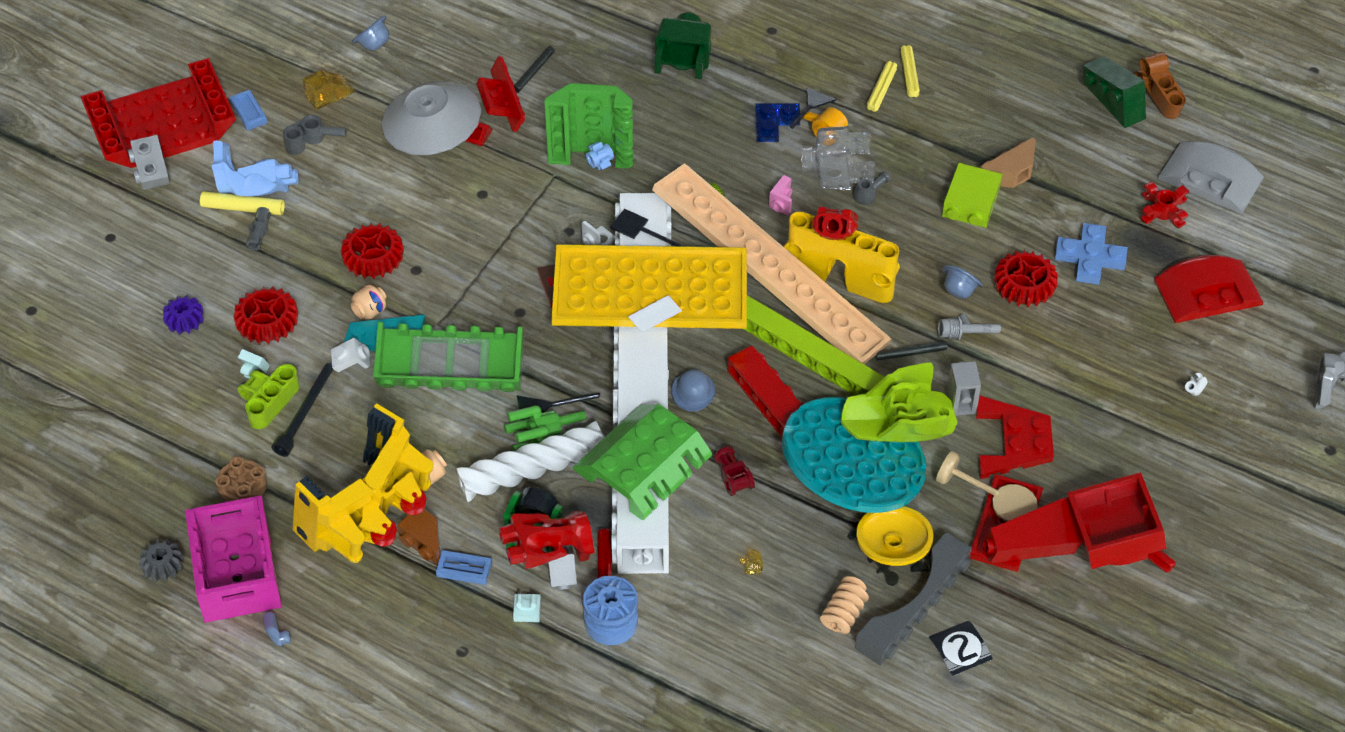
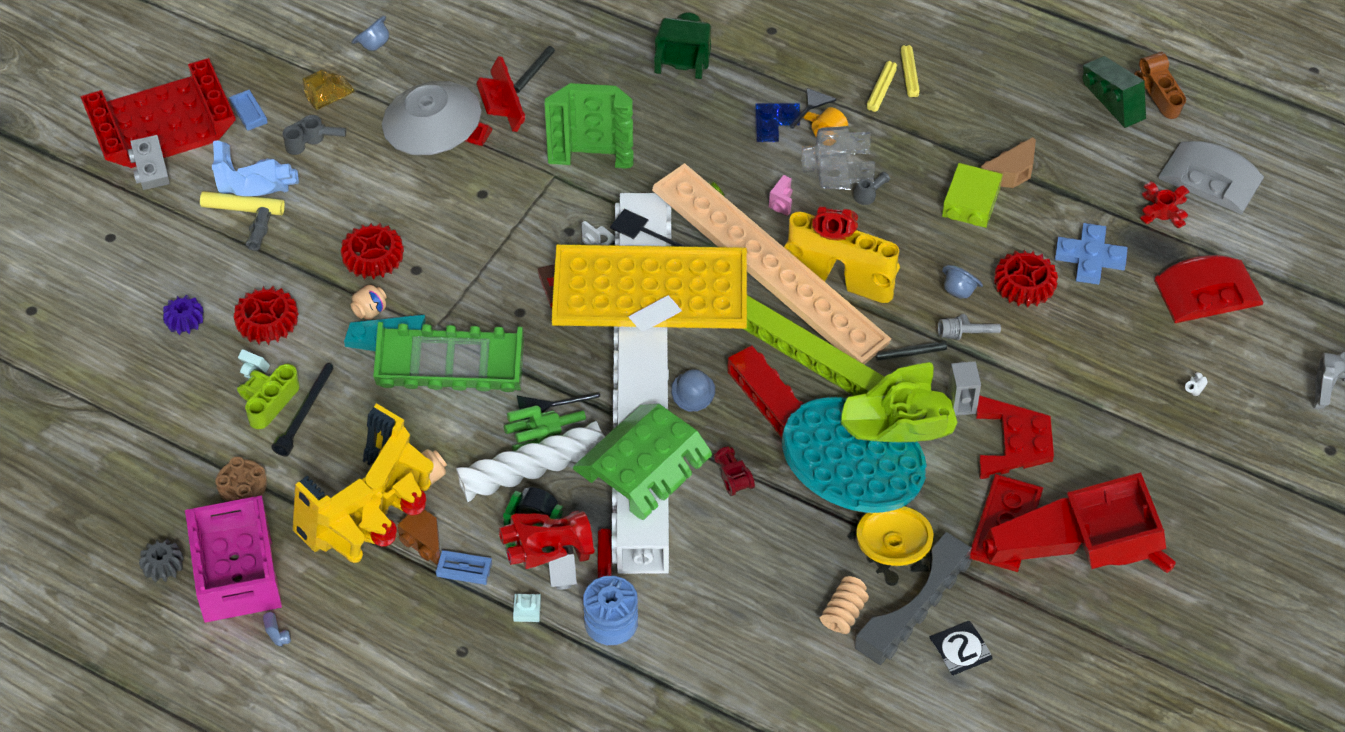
white bracket [331,338,370,372] -> none
light blue gear [586,142,614,170] -> none
clear yellow piece [740,549,763,575] -> none
tan piece [936,451,1038,522] -> none

